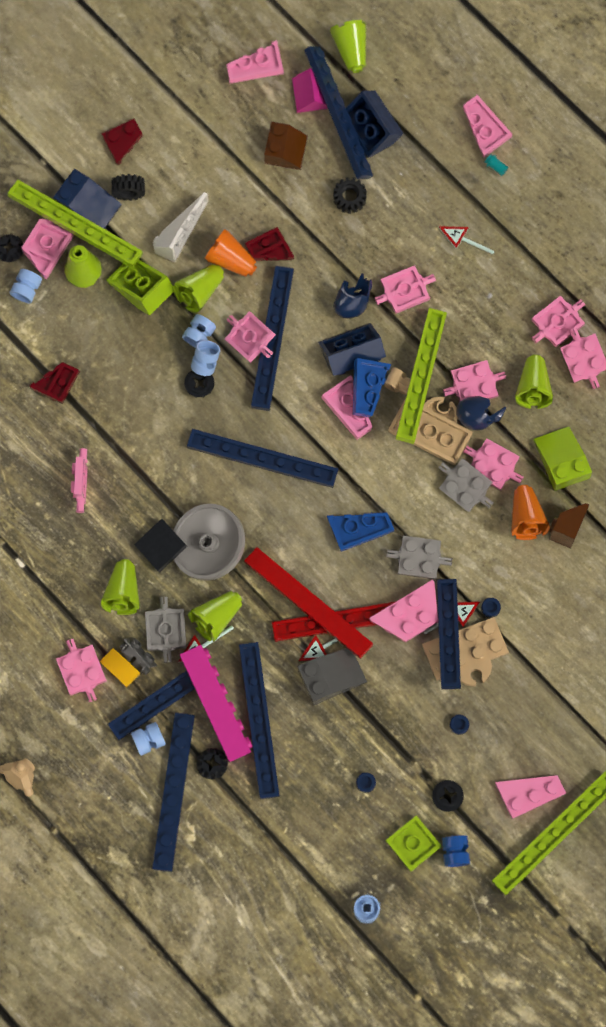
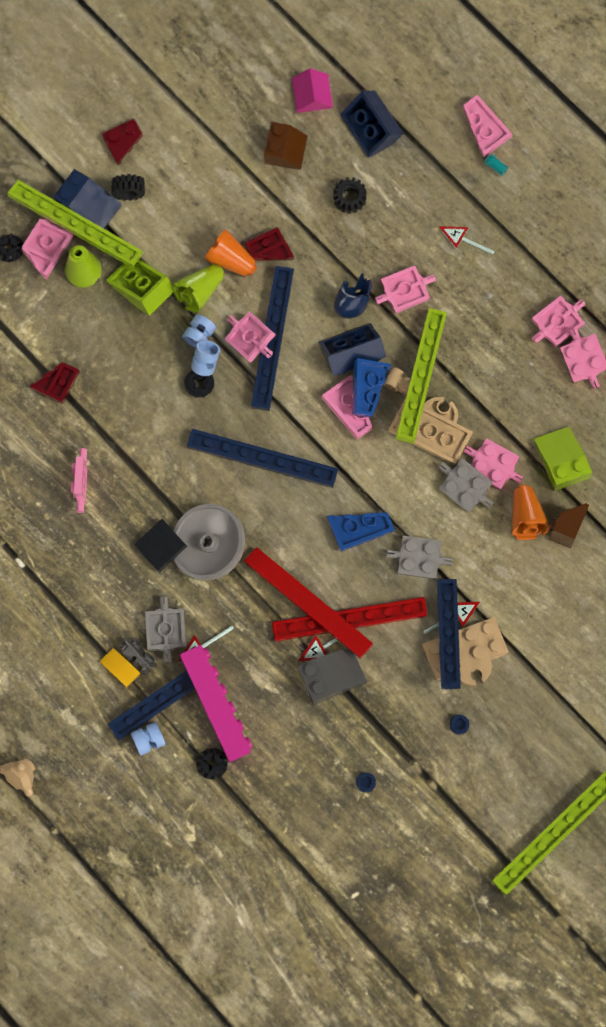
light blue wheel [9,269,42,303] -> none
bright pink plate [56,639,107,702] -> none
lime cone [101,559,140,615] -> none
dark blue plate [152,713,195,872] -> none
white wedge [153,192,208,263] -> none
lime cone [188,591,242,642] -> none
bright pink wing [227,40,284,83] -> none
dark blue plate [239,642,280,800] -> none
dark blue plate [304,46,373,179] -> none
lime cone [330,20,366,73] -> none
light blue wheel [354,895,380,924] -> none
bright pink wing [369,580,438,643] -> none
lime plate [386,815,442,872] -> none
black gear [432,780,464,812] -> none
blue wheel [442,835,470,867] -> none
bright pink plate [443,360,506,401] -> none
dark blue helmet [457,396,506,430] -> none
dark blue tile [481,598,501,618] -> none
bright pink wing [495,775,566,819] -> none
lime cone [515,354,553,409] -> none

